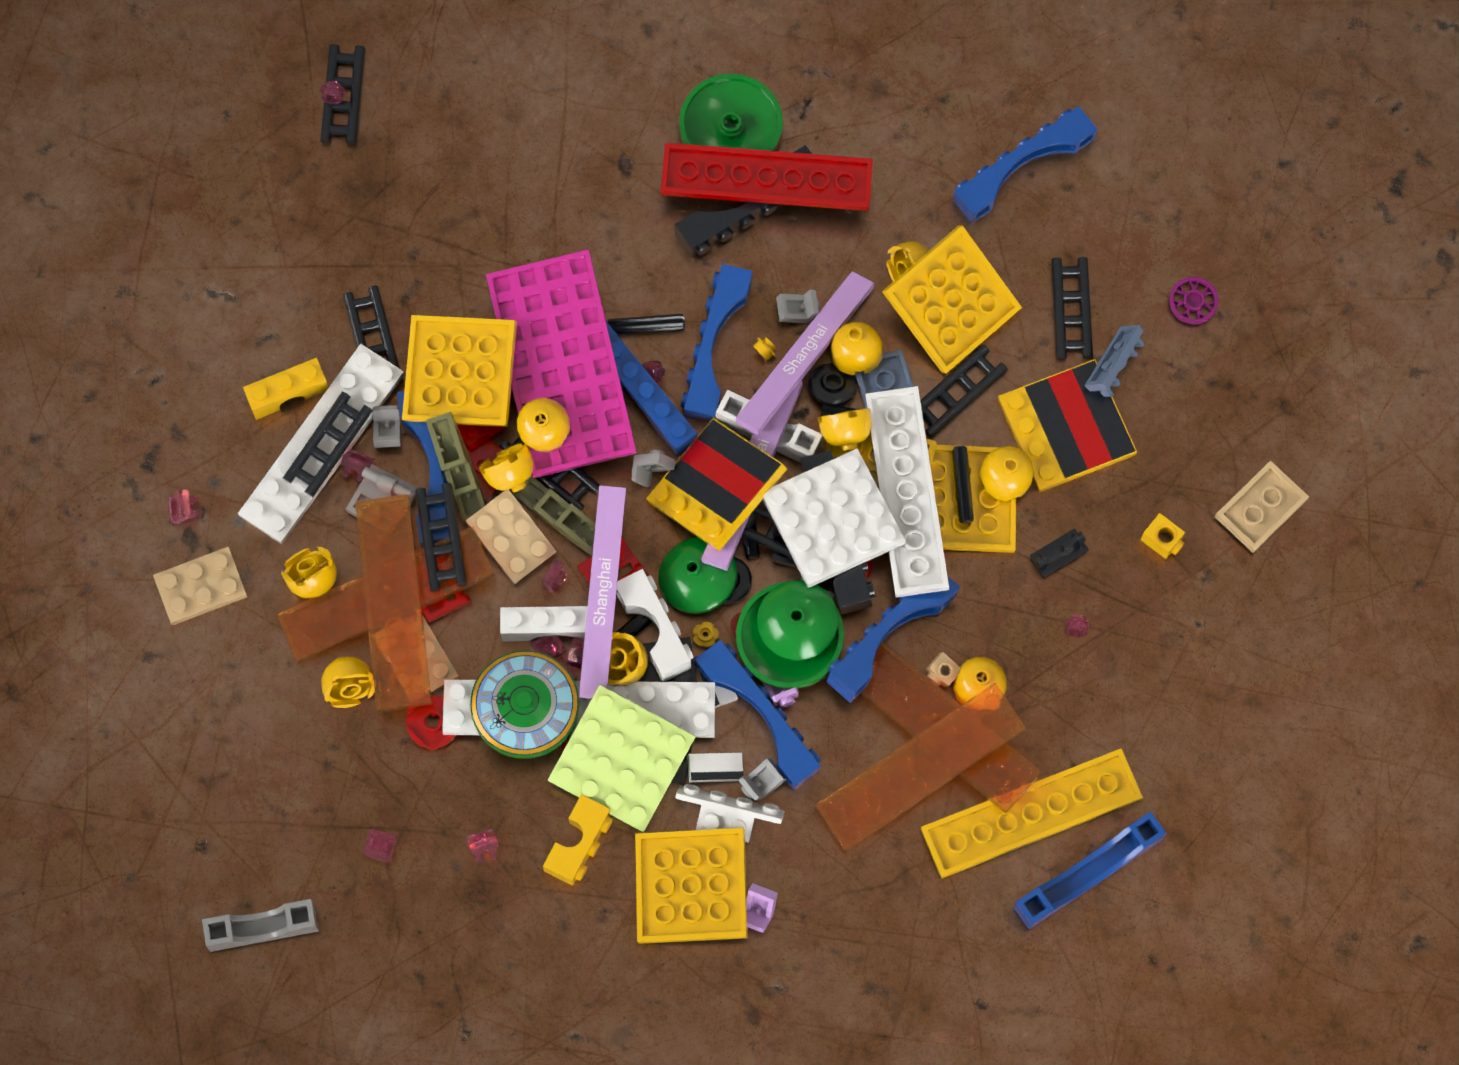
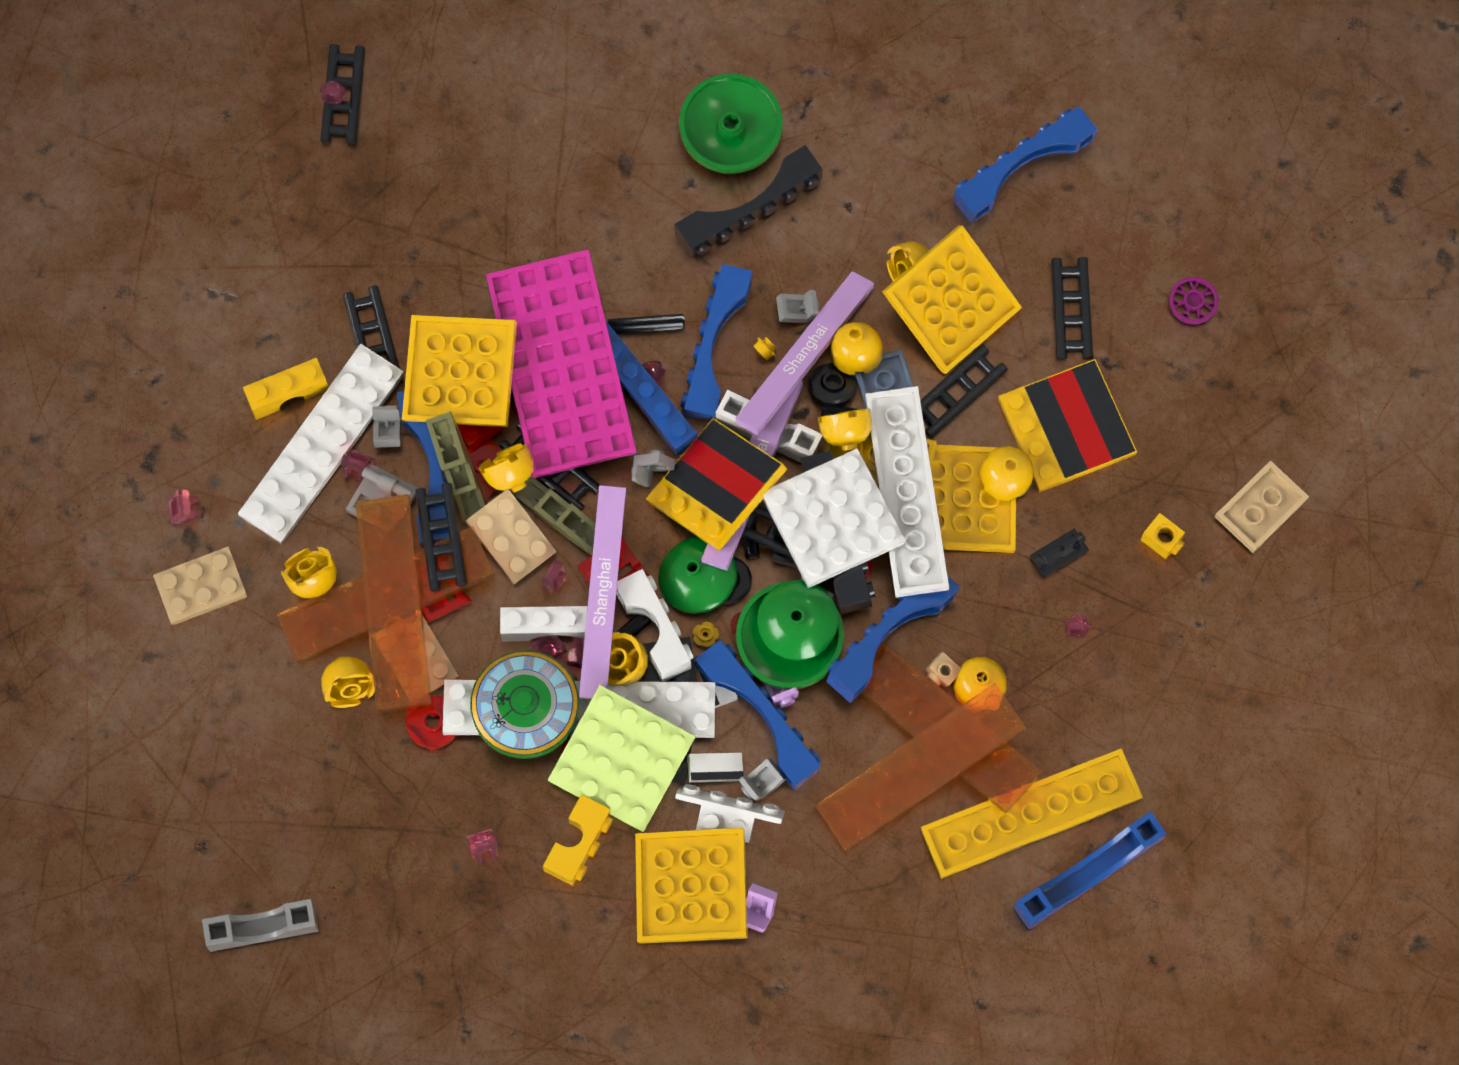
black bar [283,391,373,498] -> none
clear pink tile [363,828,397,863] -> none
yellow cylinder [517,398,570,452] -> none
red plate [661,143,873,211] -> none
black axle [952,446,974,524] -> none
sand blue plate [1084,325,1144,397] -> none

